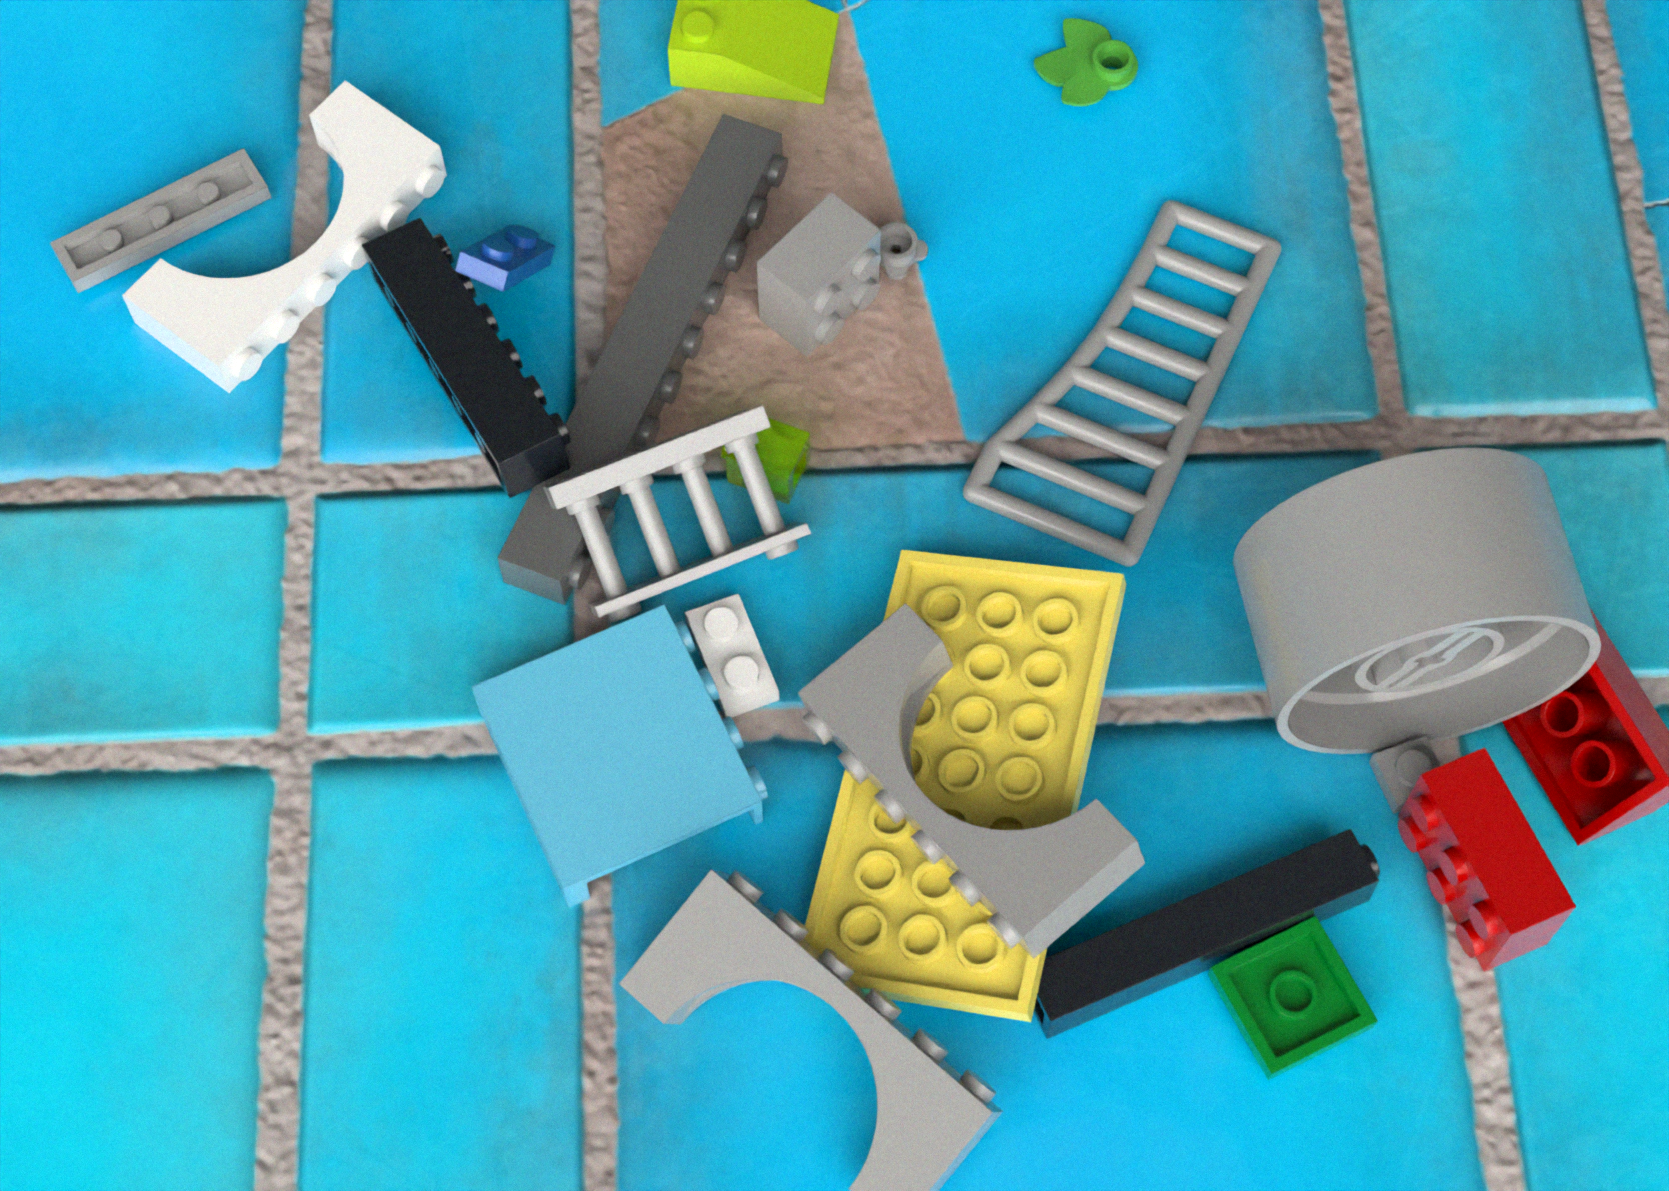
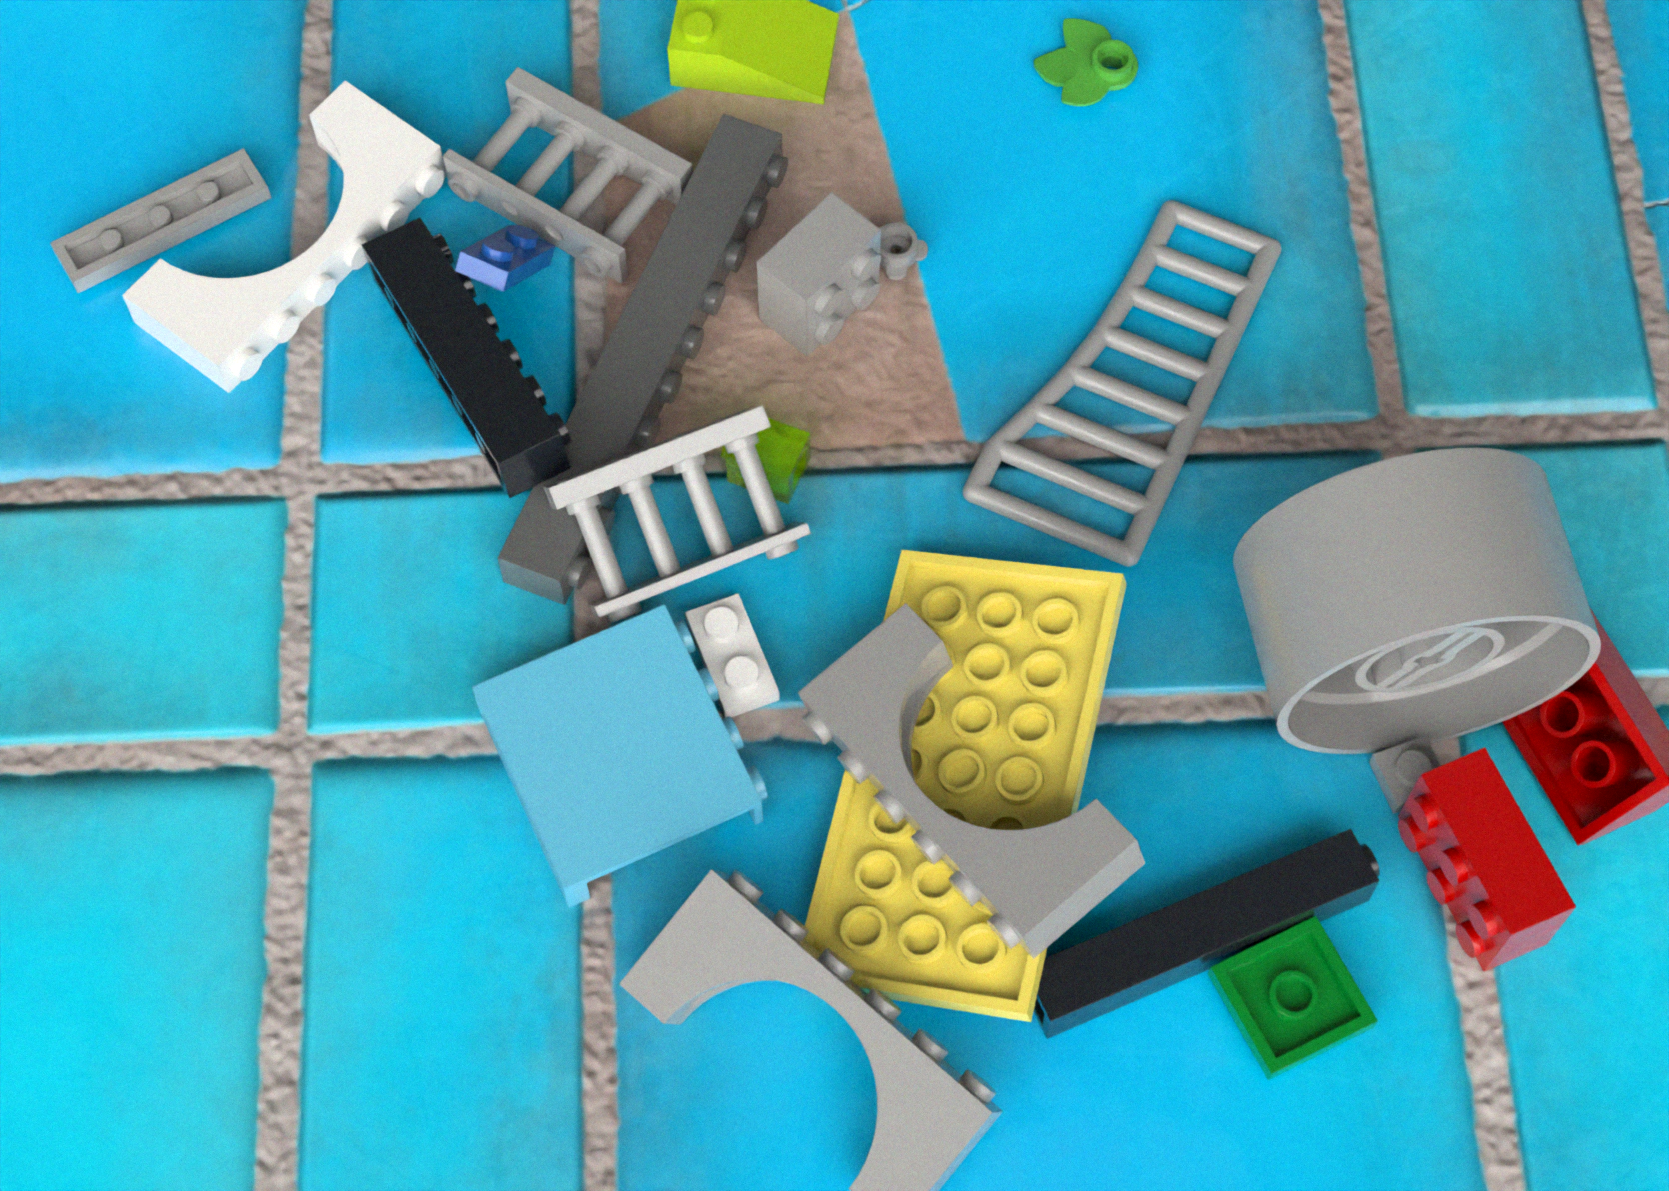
none -> light grey fence [443,67,693,284]

